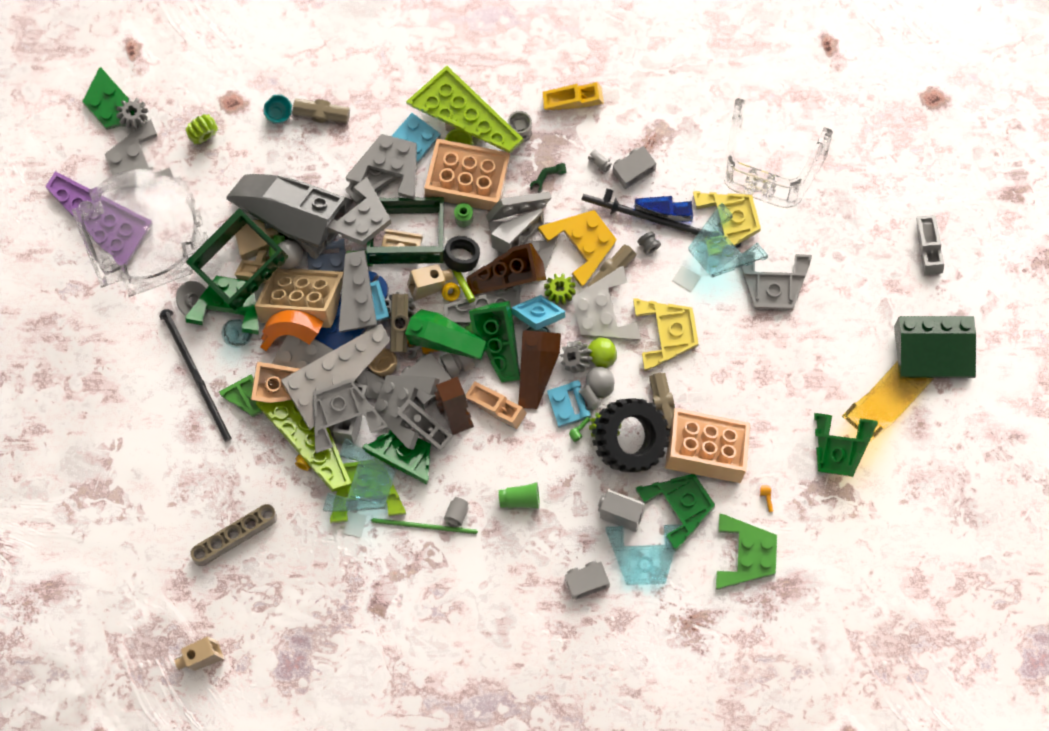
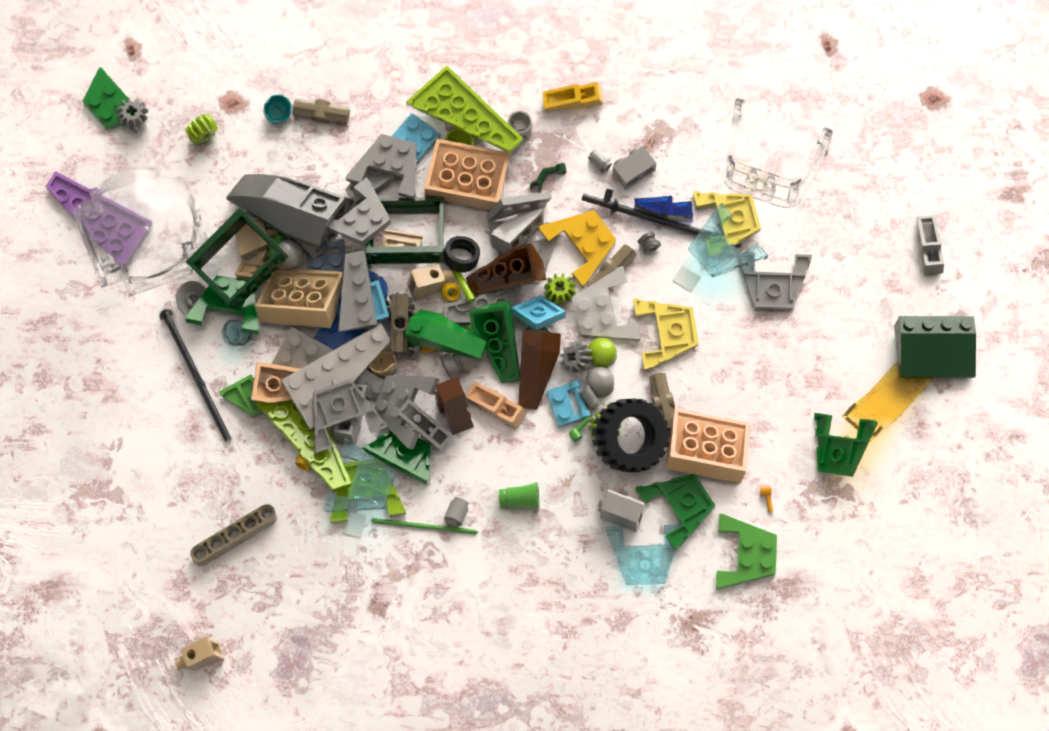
light grey wing [105,119,176,189] -> none
orange arch [260,310,323,351] -> none
light grey piece [400,352,452,410] -> none
bright green brick [454,203,474,227] -> none
light grey brick [565,561,610,601] -> none

